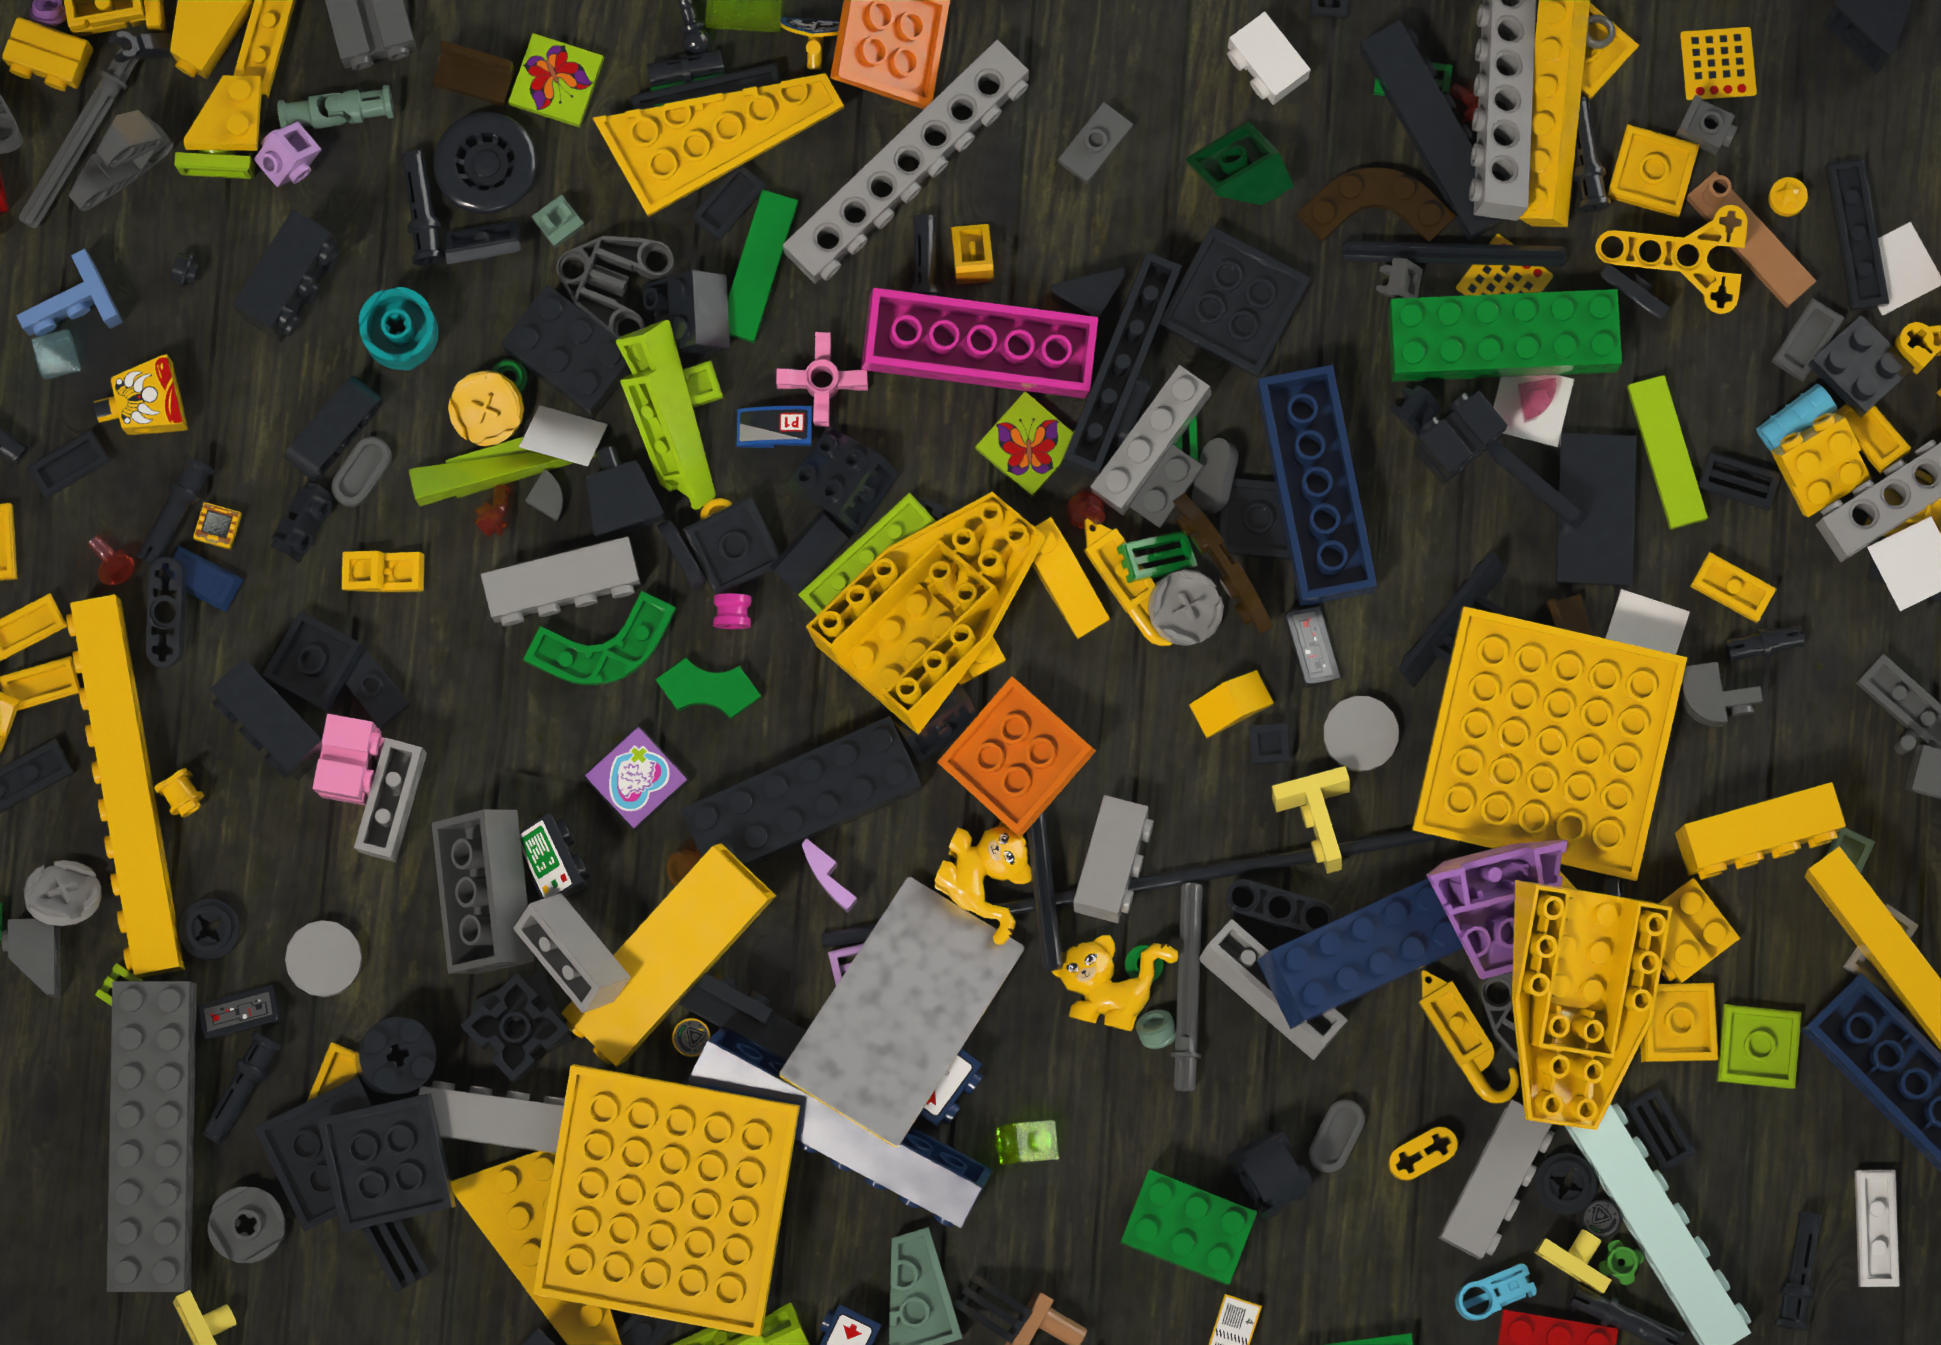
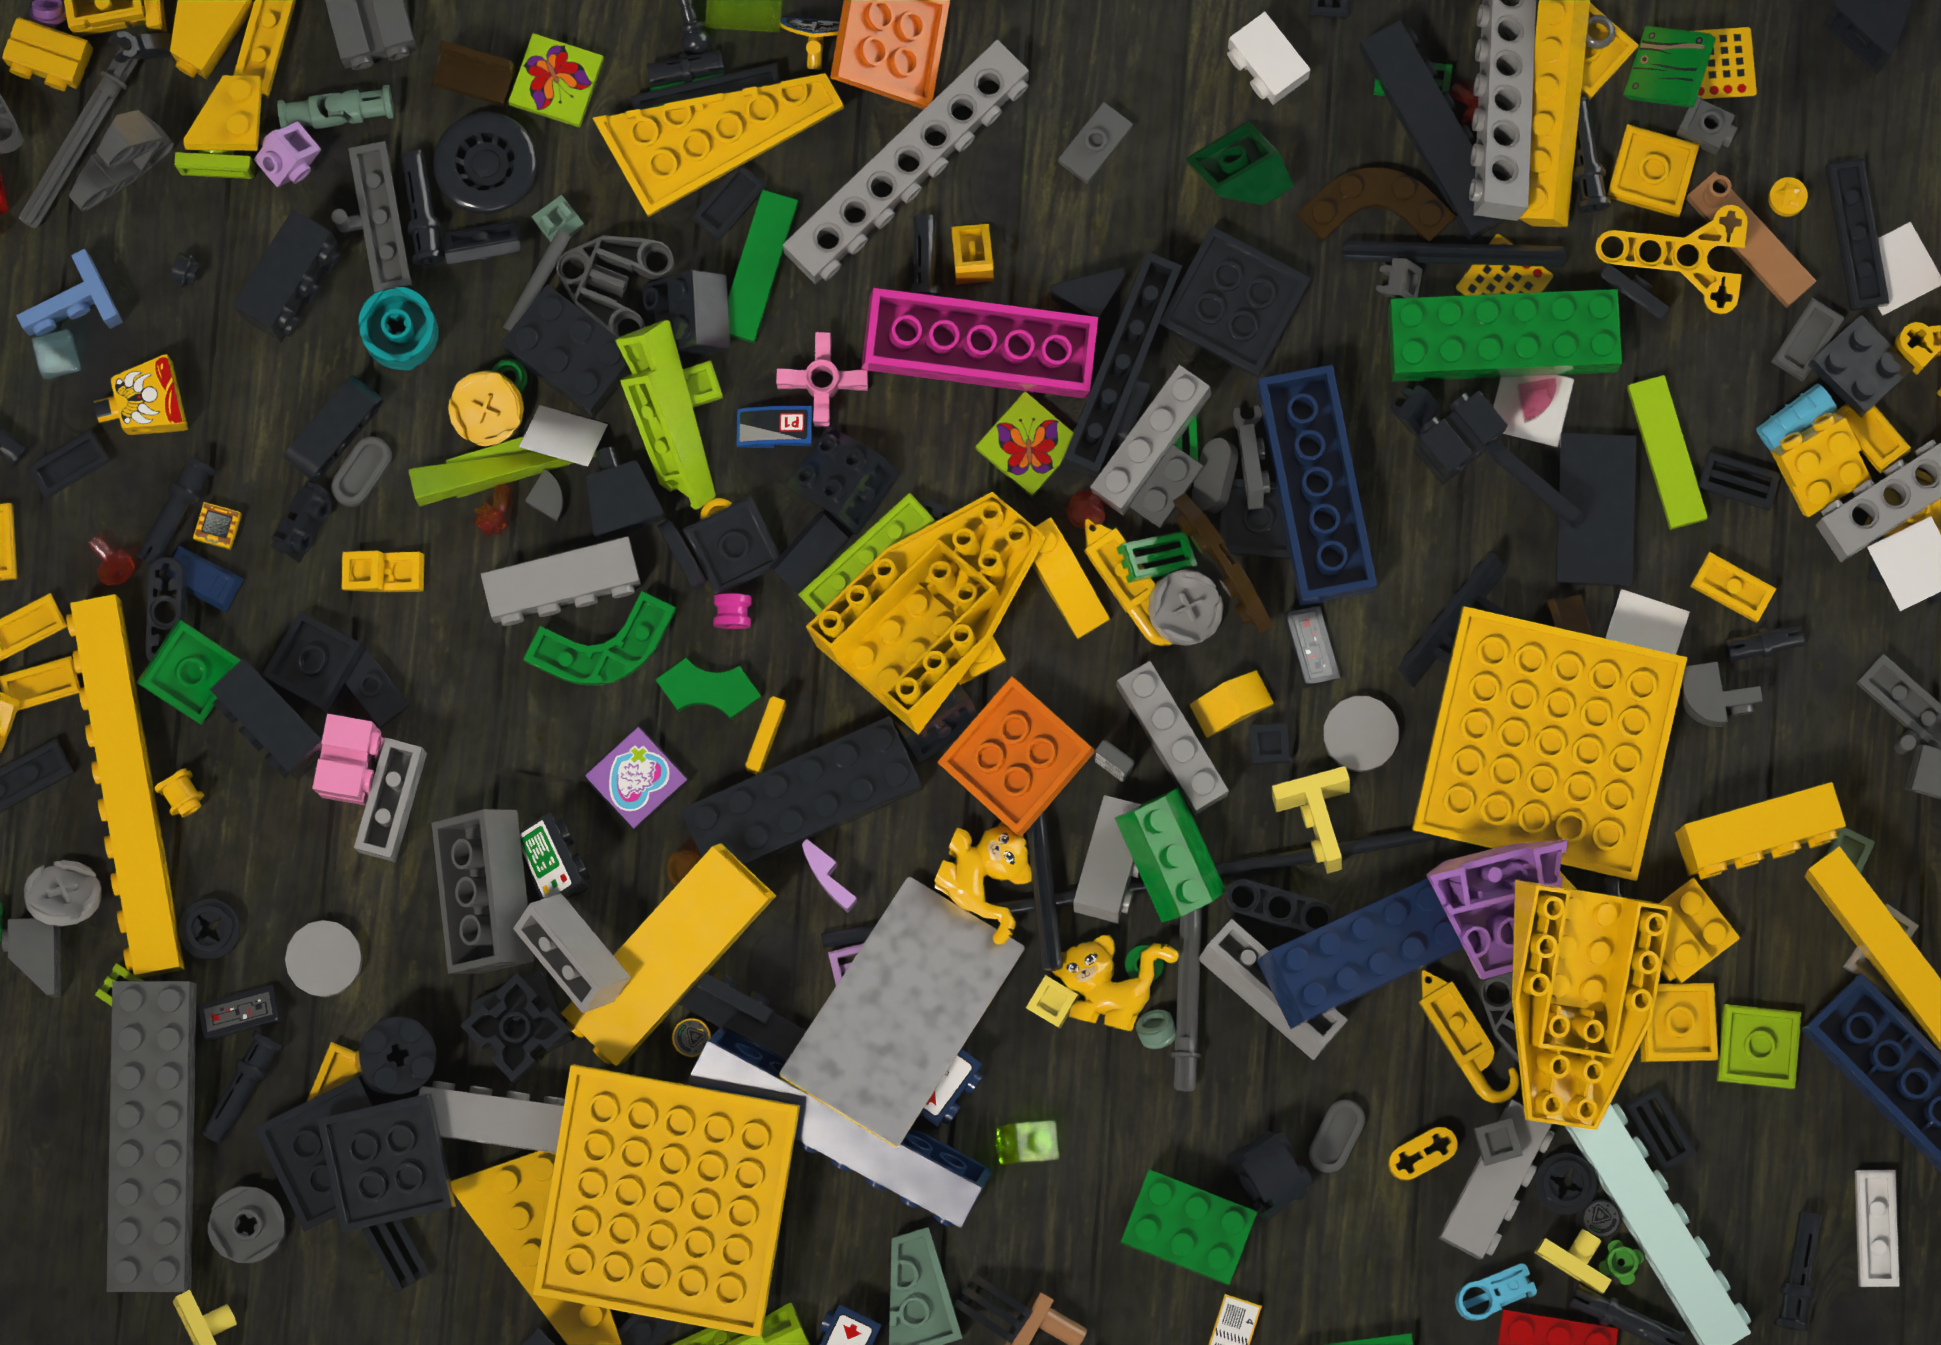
none -> green tile [136,619,241,725]
none -> dark grey plate [331,141,413,293]
none -> dark grey bar [503,229,571,331]
none -> yellow tile [745,696,786,775]
none -> light yellow plate [1026,975,1080,1029]
none -> dark grey tile [1094,740,1134,783]
none -> green slope [1115,787,1226,922]
none -> light grey brick [1116,661,1229,816]
none -> dark grey plate [1233,405,1270,509]
none -> dark grey plate [1473,1118,1523,1166]
none -> green tile [1623,26,1716,108]

